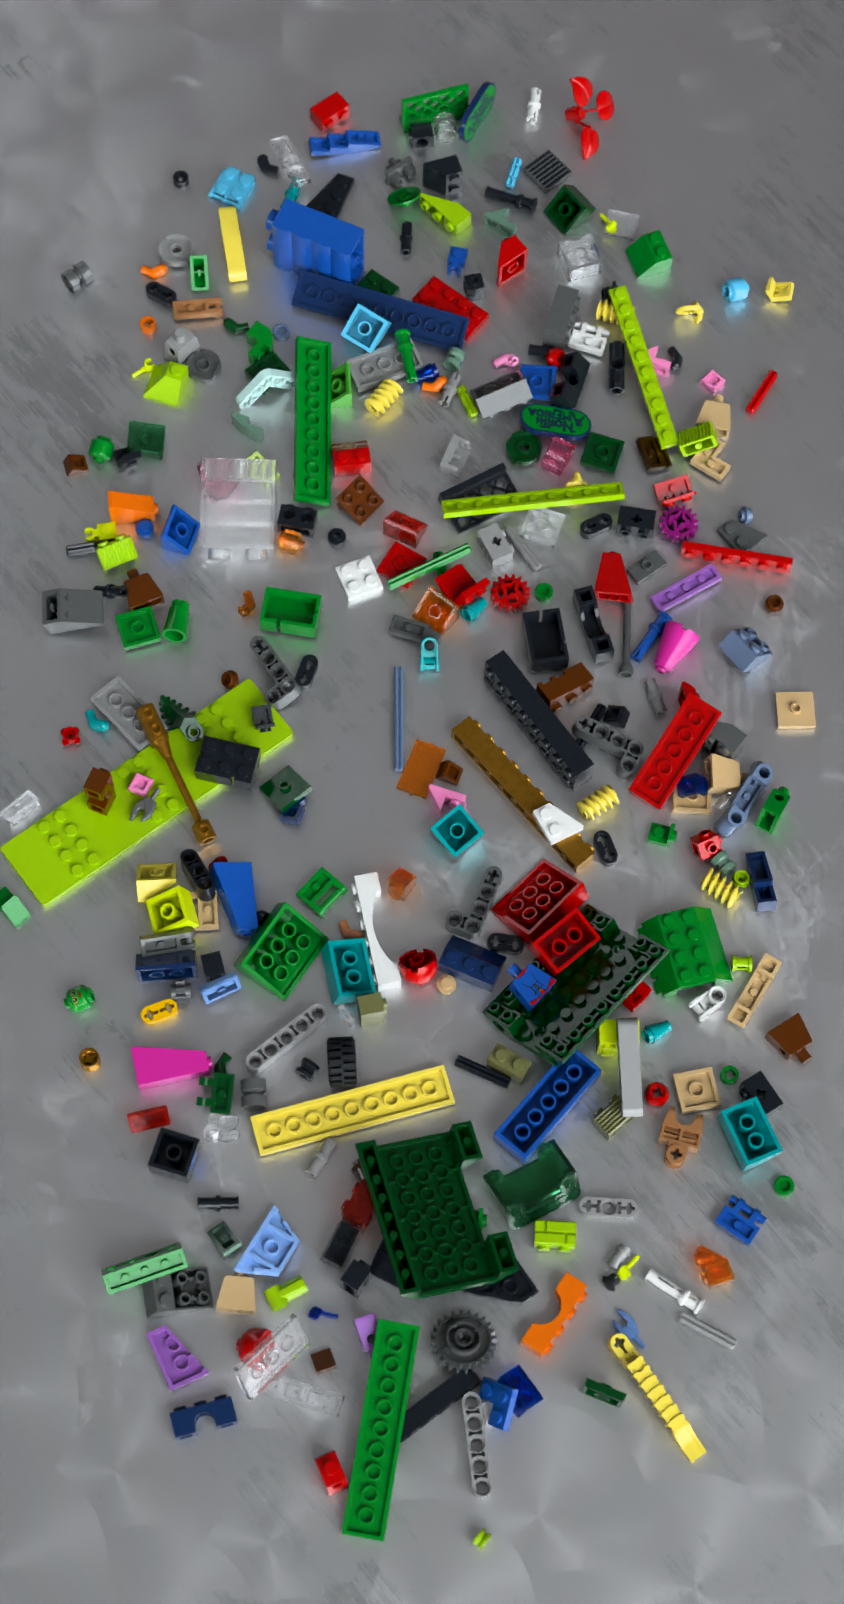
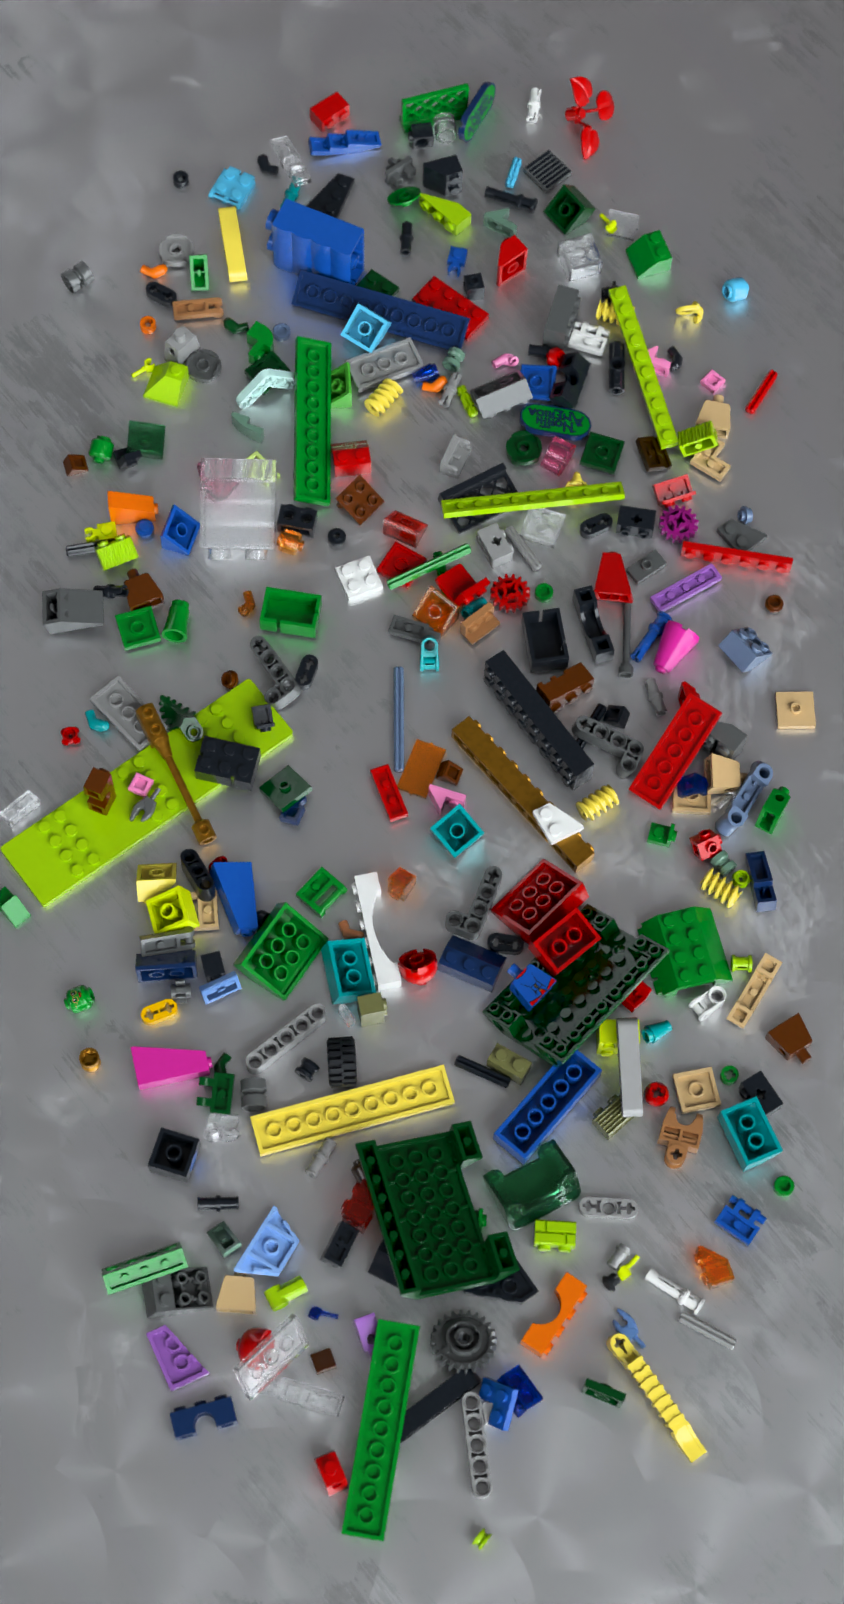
clear red slope [127,1105,171,1133] -> none
black brick [340,1259,371,1299] -> none
green pin [394,329,418,383] -> none
tan plate [436,974,456,994] -> none
black beam [593,830,618,867] -> none
light yellow bracket [765,277,794,302] -> none
none -> red plate [370,764,408,823]
none -> medium nougat bracket [460,602,500,645]

